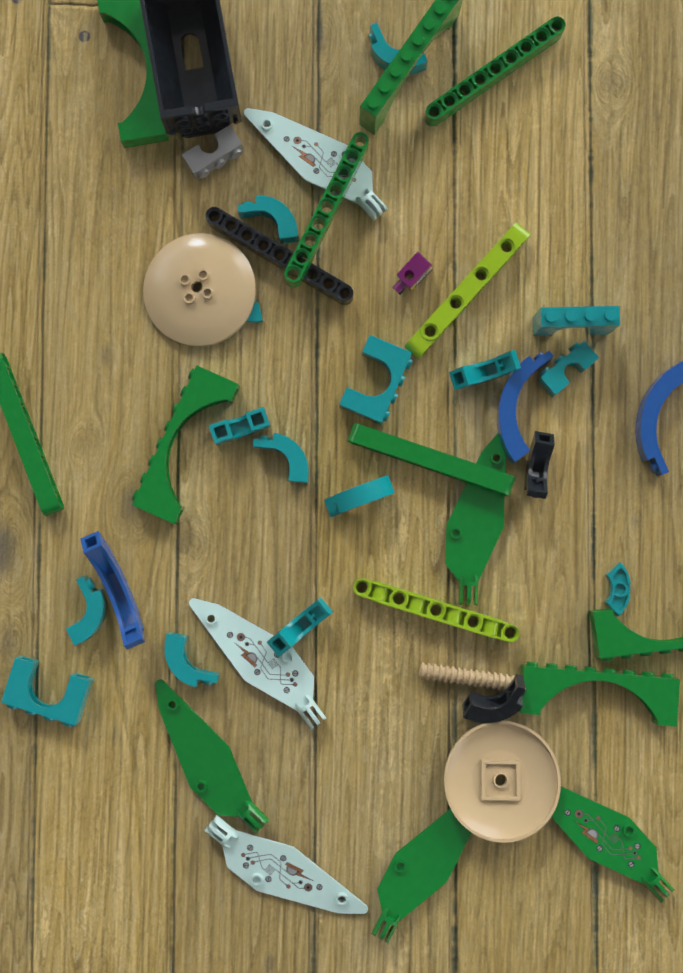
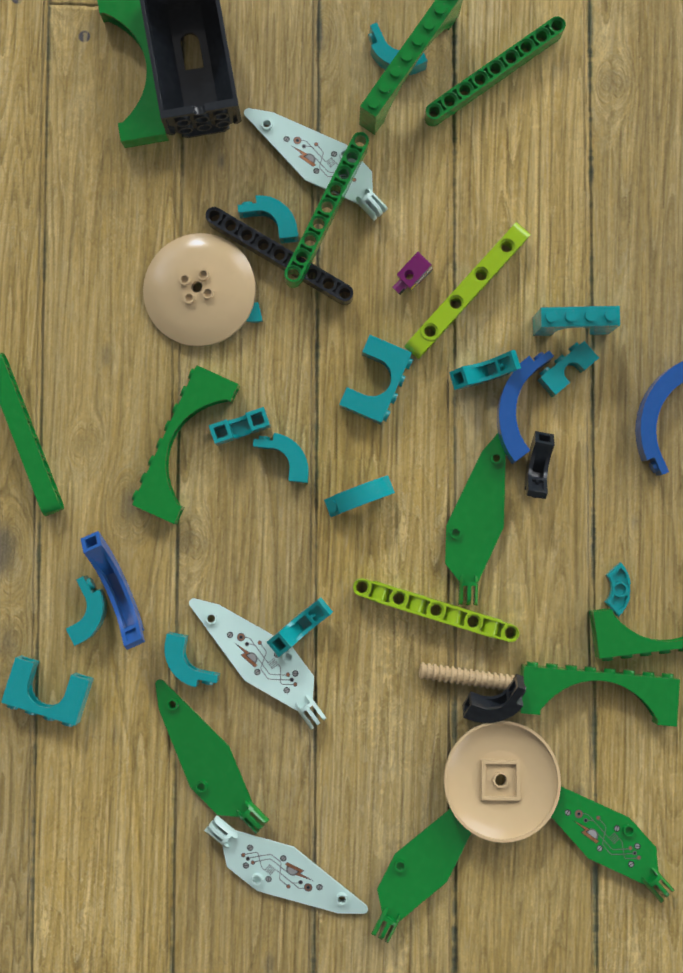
light grey arch [182,125,244,180] -> none
green beam [347,423,516,497] -> none

